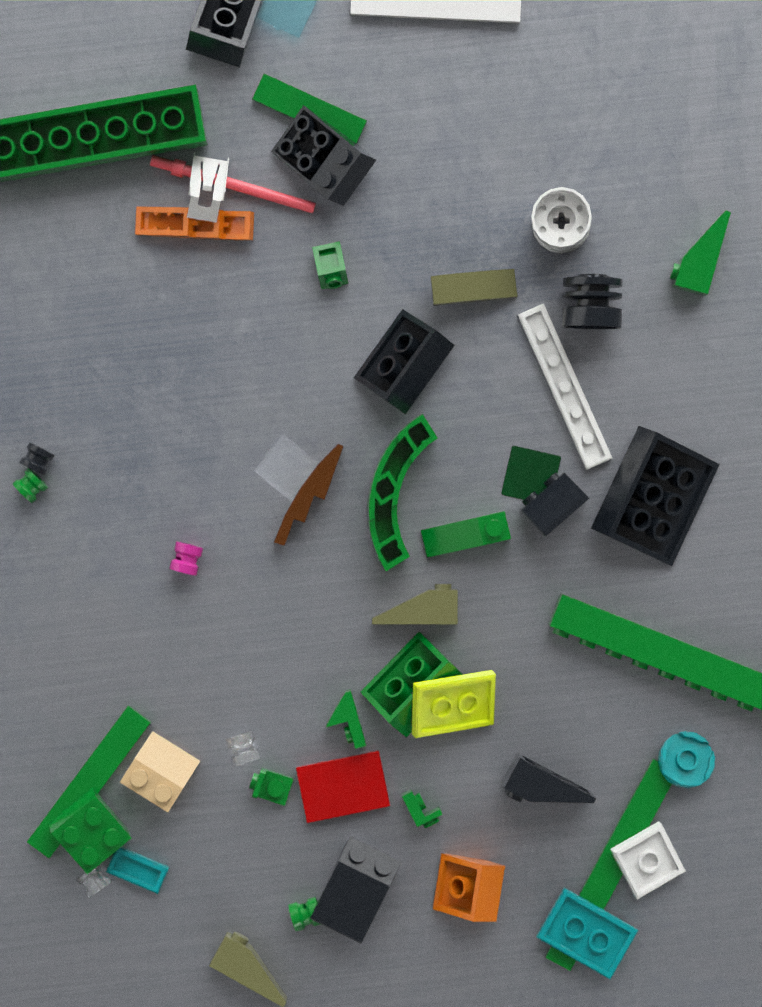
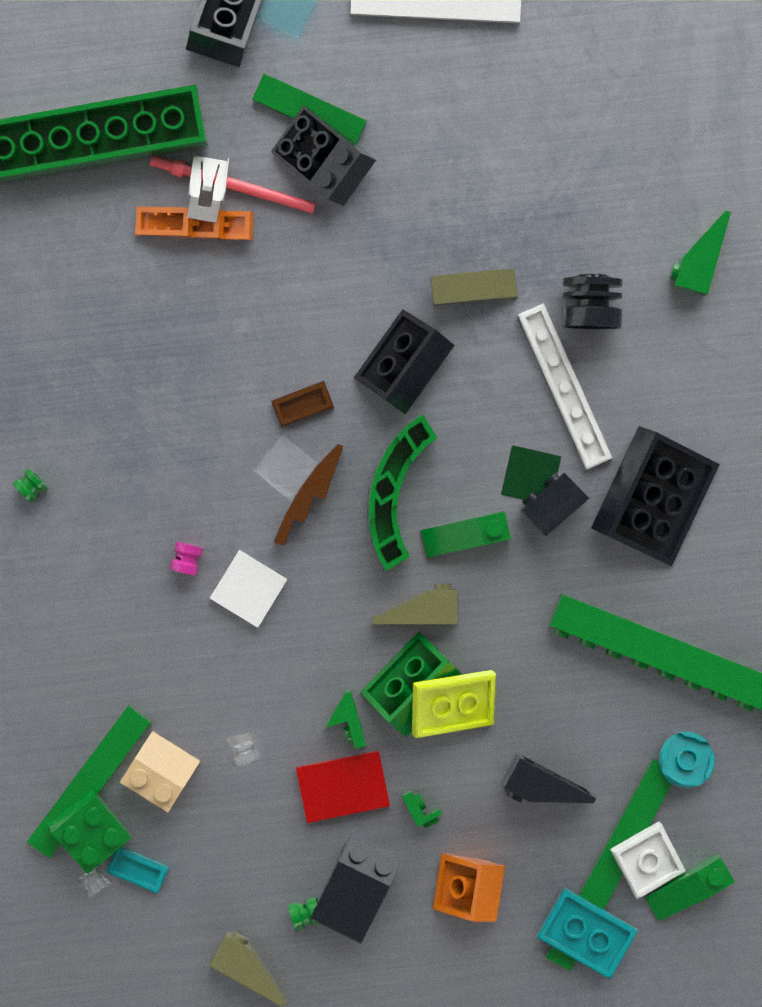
black wheel [19,442,55,475] -> none
green bracket [249,768,294,806] -> none
bracket [312,241,349,289] -> none
white wheel [531,187,592,254] -> none
none -> white tile [210,550,288,628]
none -> reddish brown tile [271,381,334,427]
none -> green slope [644,853,735,921]

